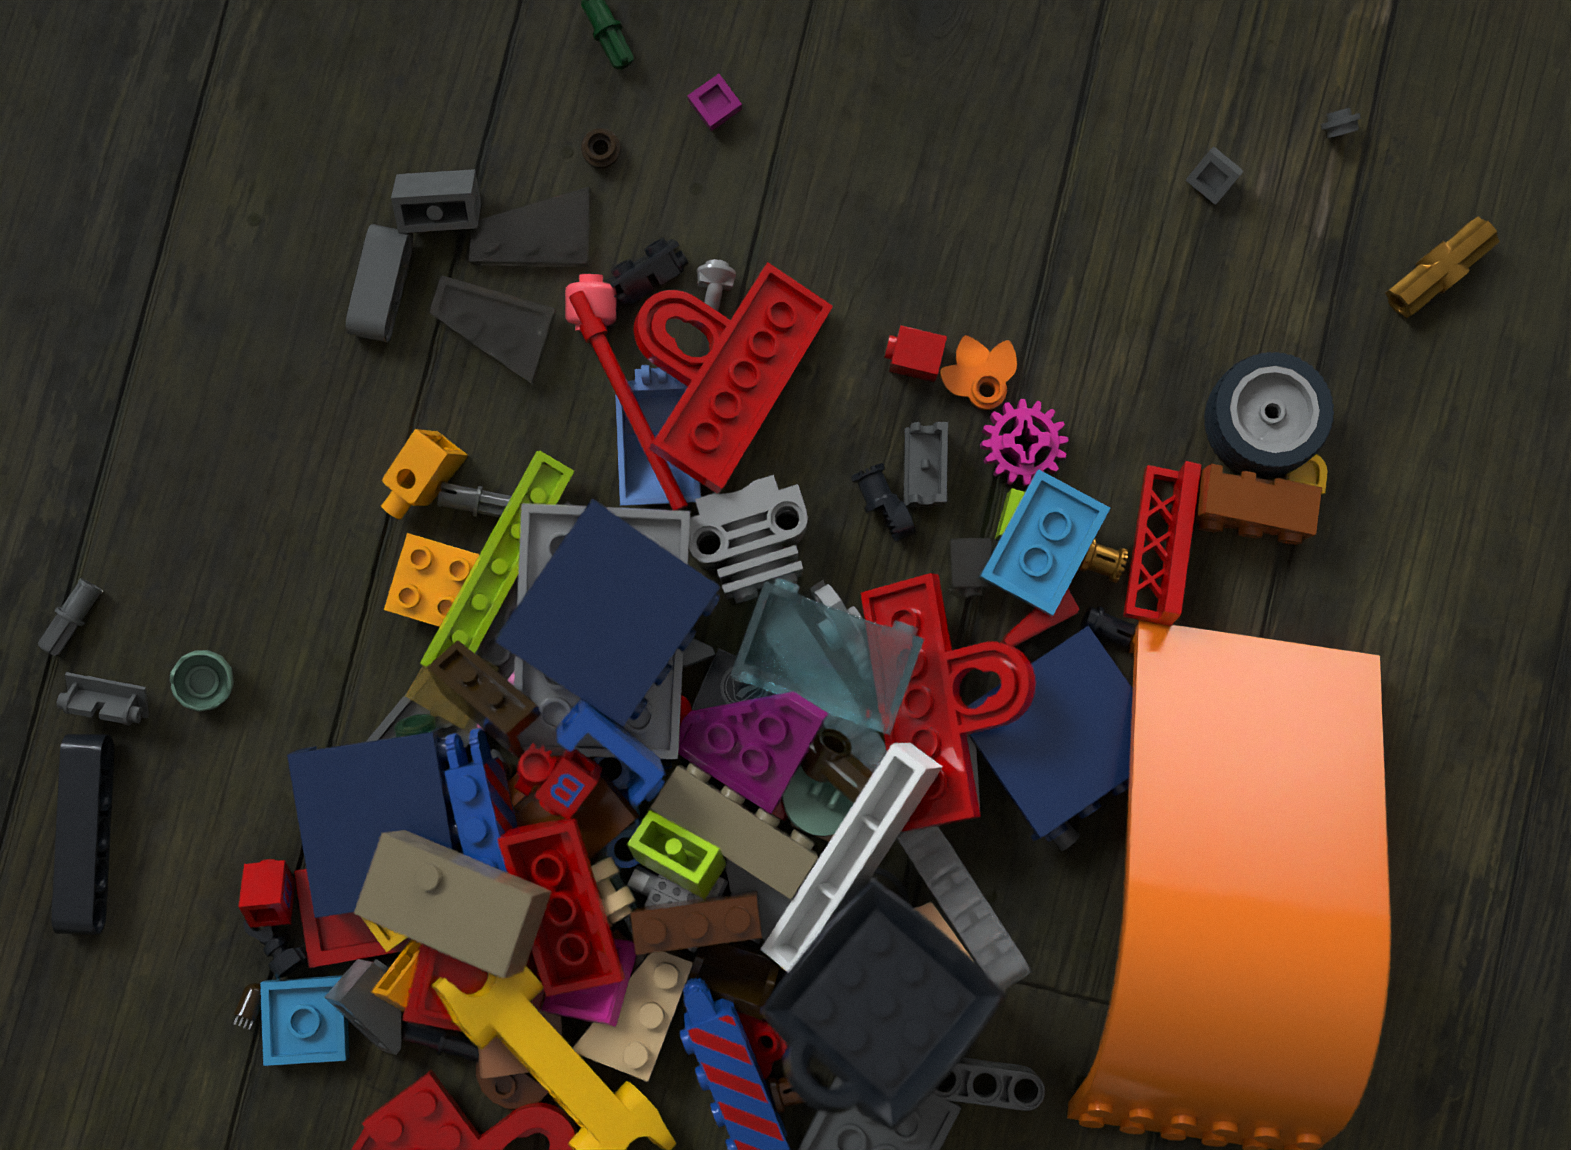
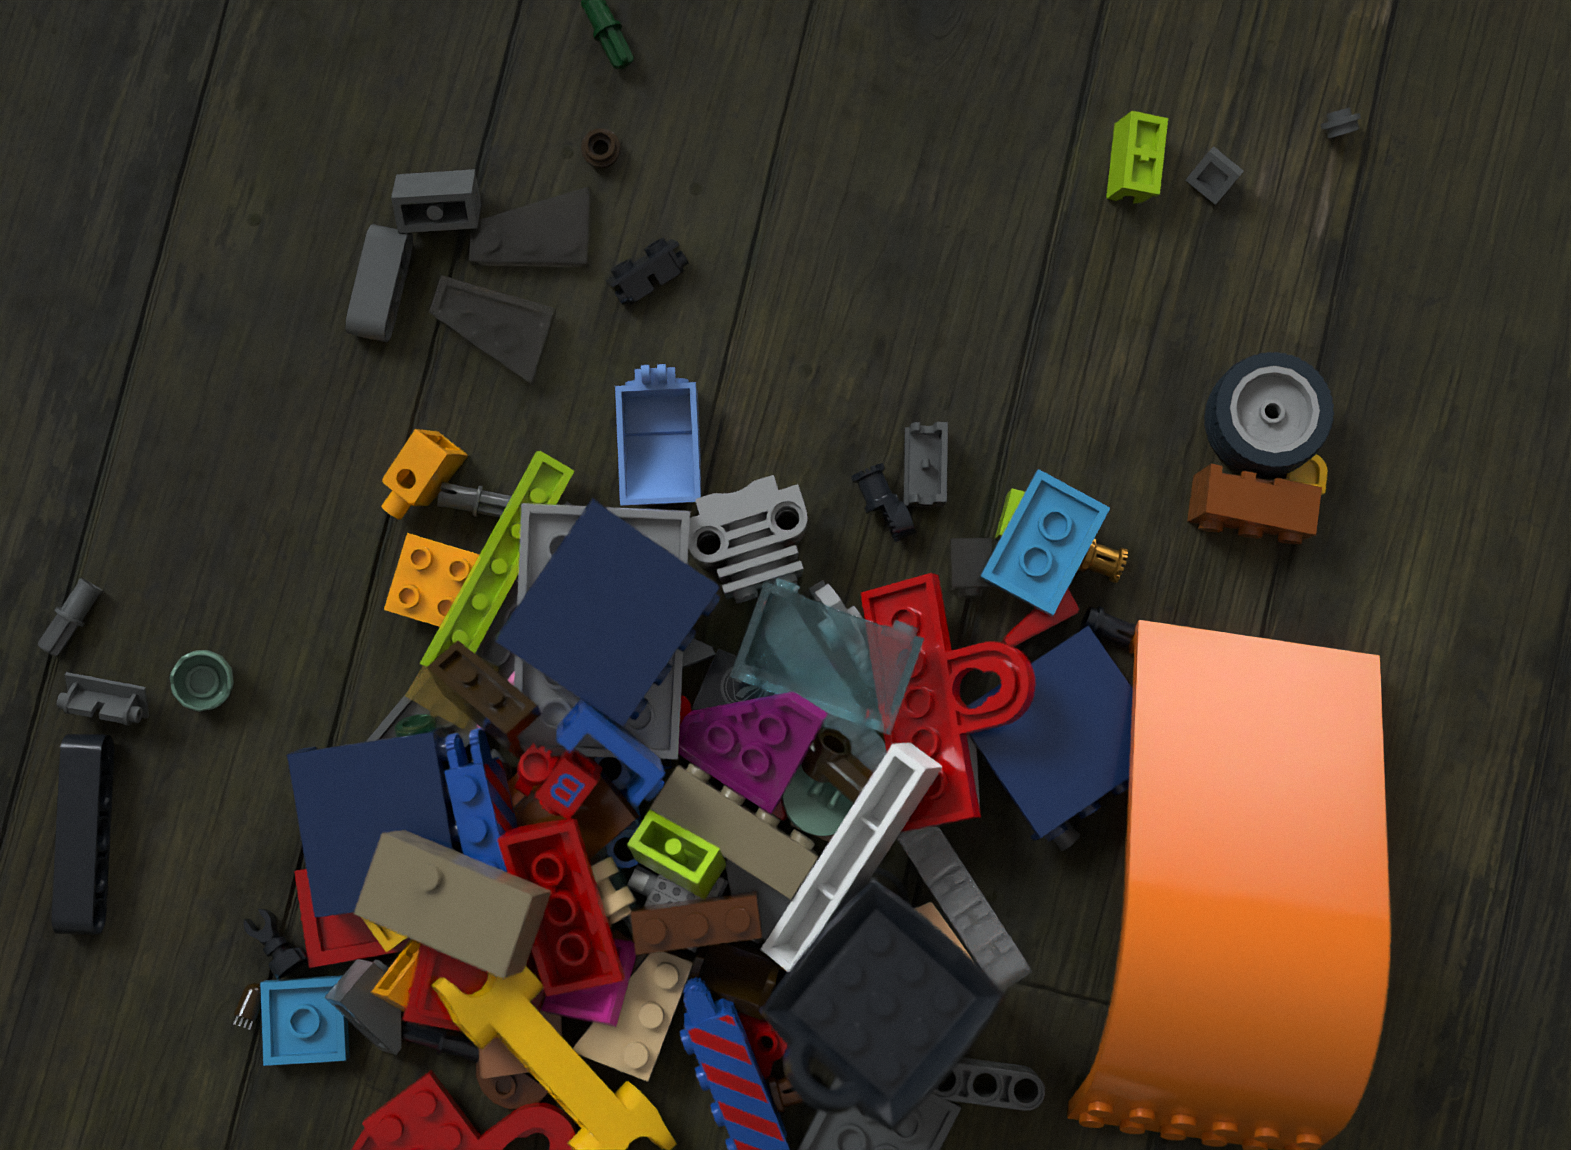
red brick [239,859,295,928] -> none
coral head [565,274,617,332] -> none
red bar [569,291,688,511] -> none
red plate [634,262,833,494] -> none
magenta plate [687,74,742,131] -> none
light grey plate [697,259,736,311] -> none
red brick [884,325,947,382] -> none
orange plate [940,335,1017,410] -> none
dark pink gear [980,399,1068,487] -> none
red fence [1123,461,1201,626] -> none
pearl gold piece [1385,217,1500,318] -> none
none -> lime hinge [1106,111,1168,203]

